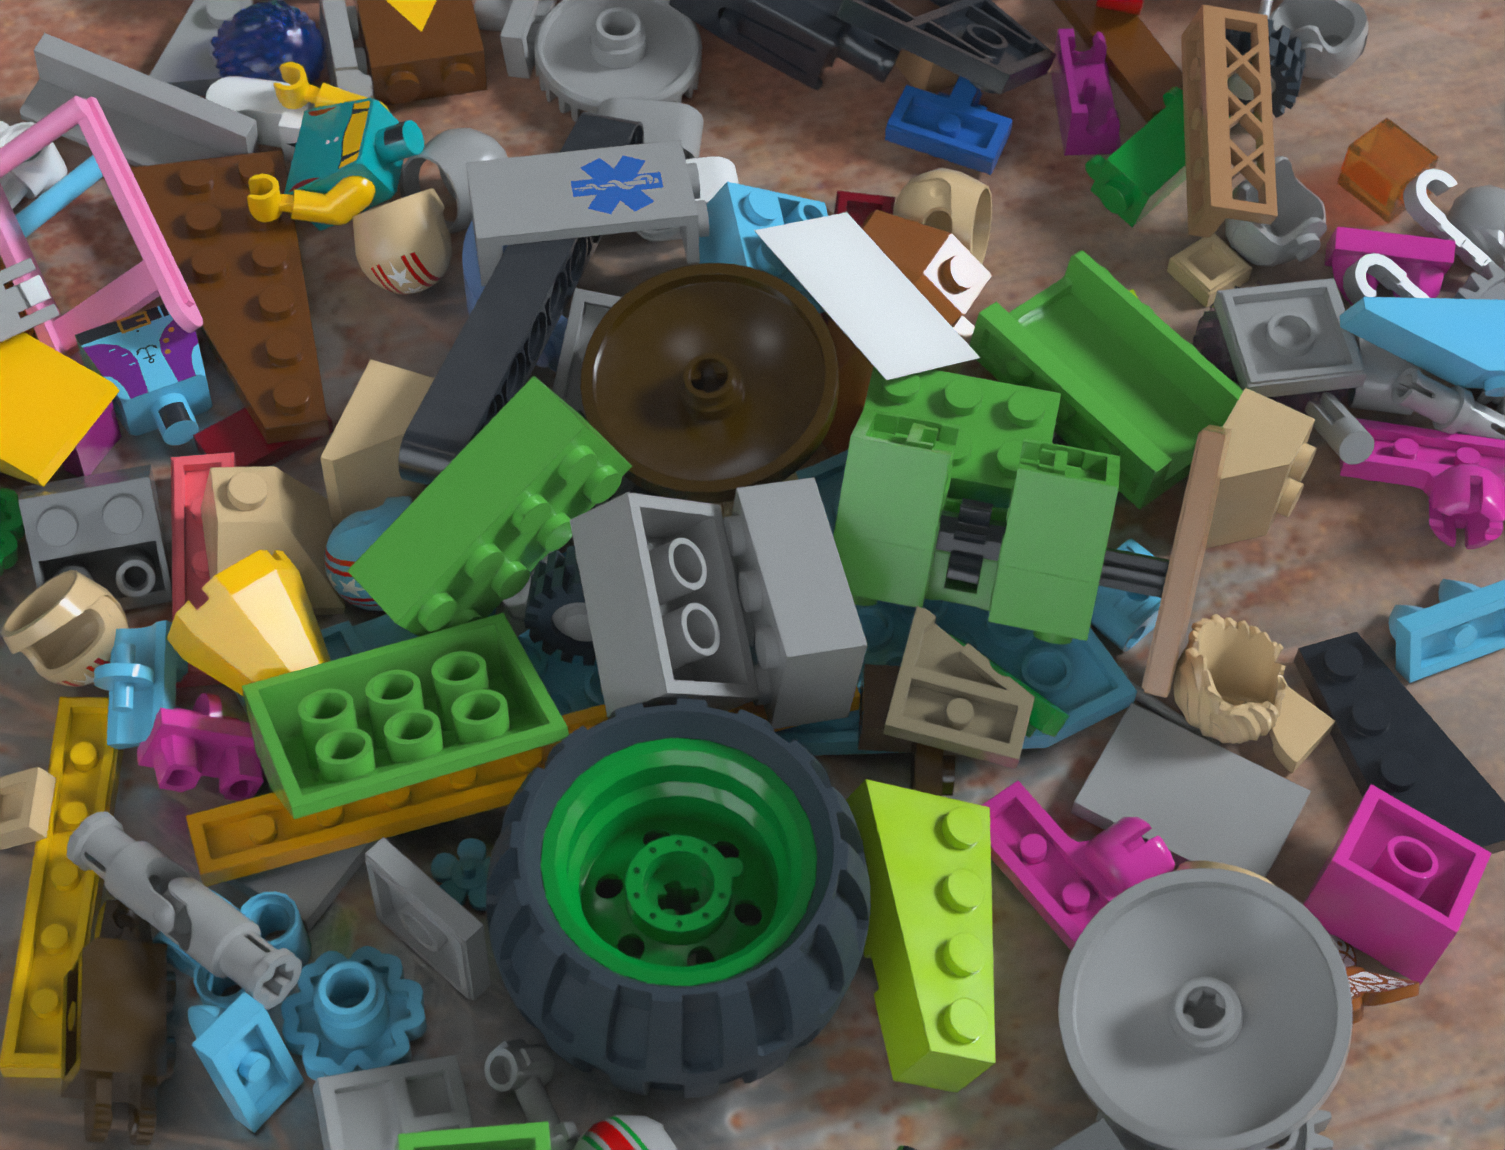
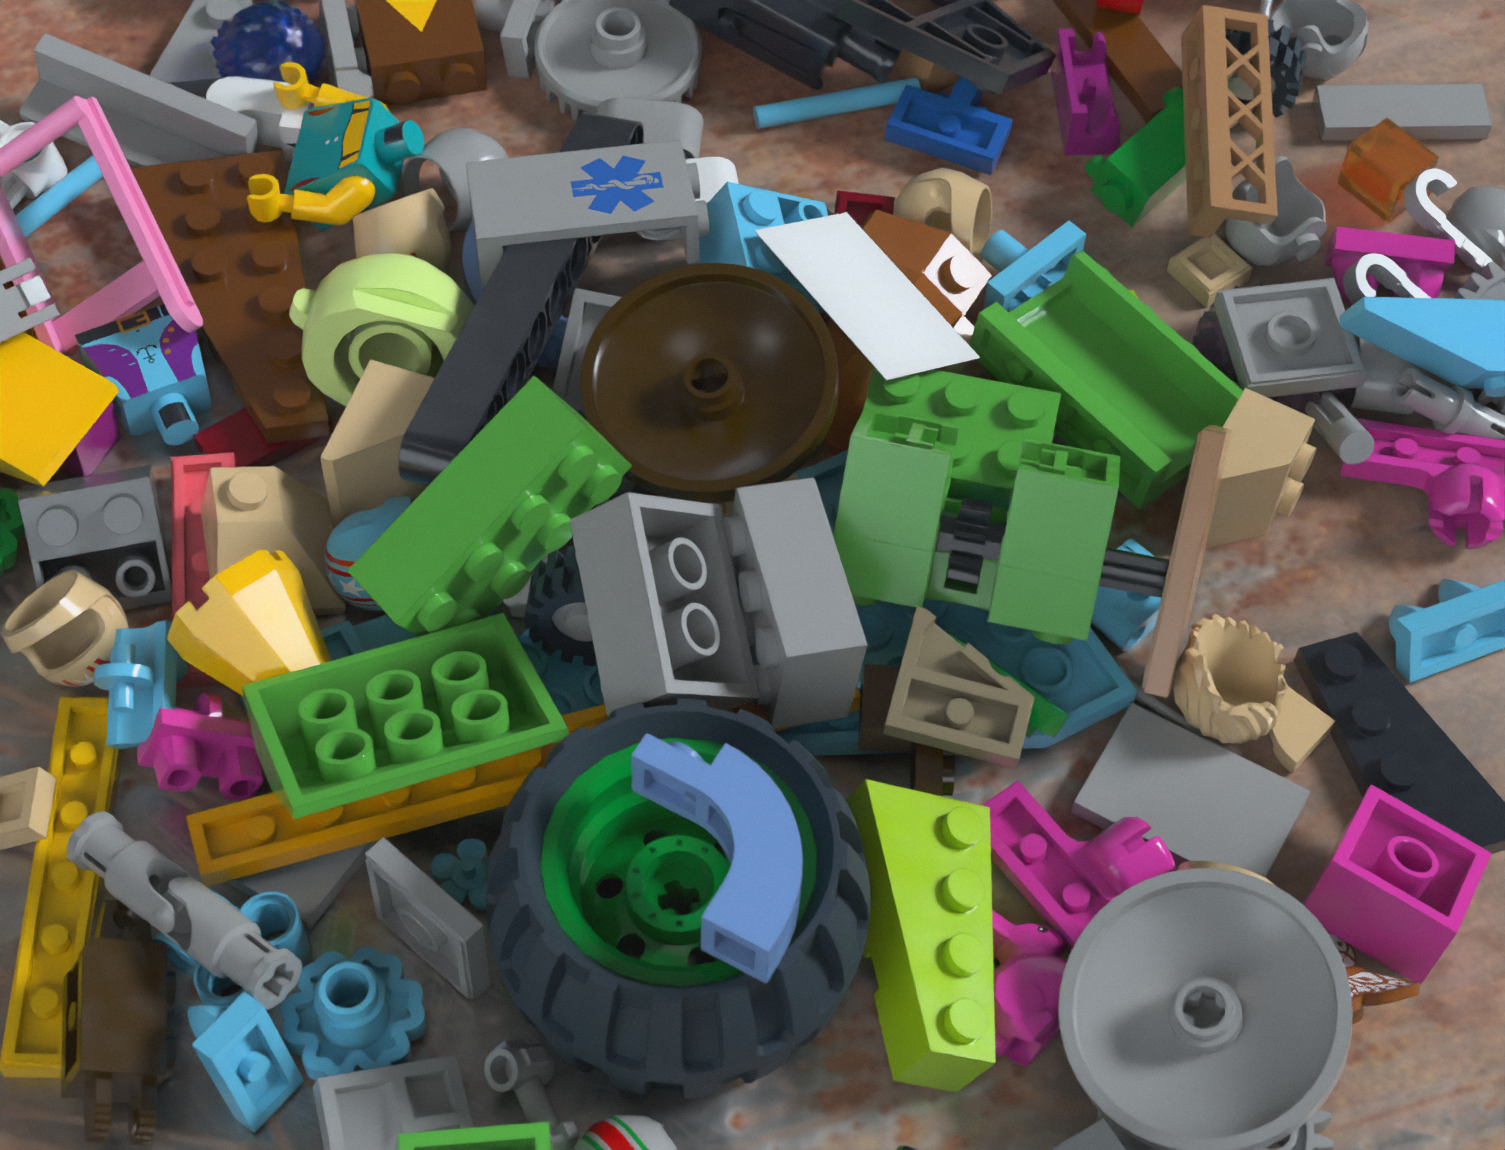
none -> yellowish green piece [289,253,474,406]
none -> medium blue arch [631,733,803,984]
none -> medium azure bar [753,77,921,129]
none -> medium azure tile [981,221,1086,312]
none -> dark pink animal [992,910,1067,1067]
none -> light grey tile [1313,84,1492,141]

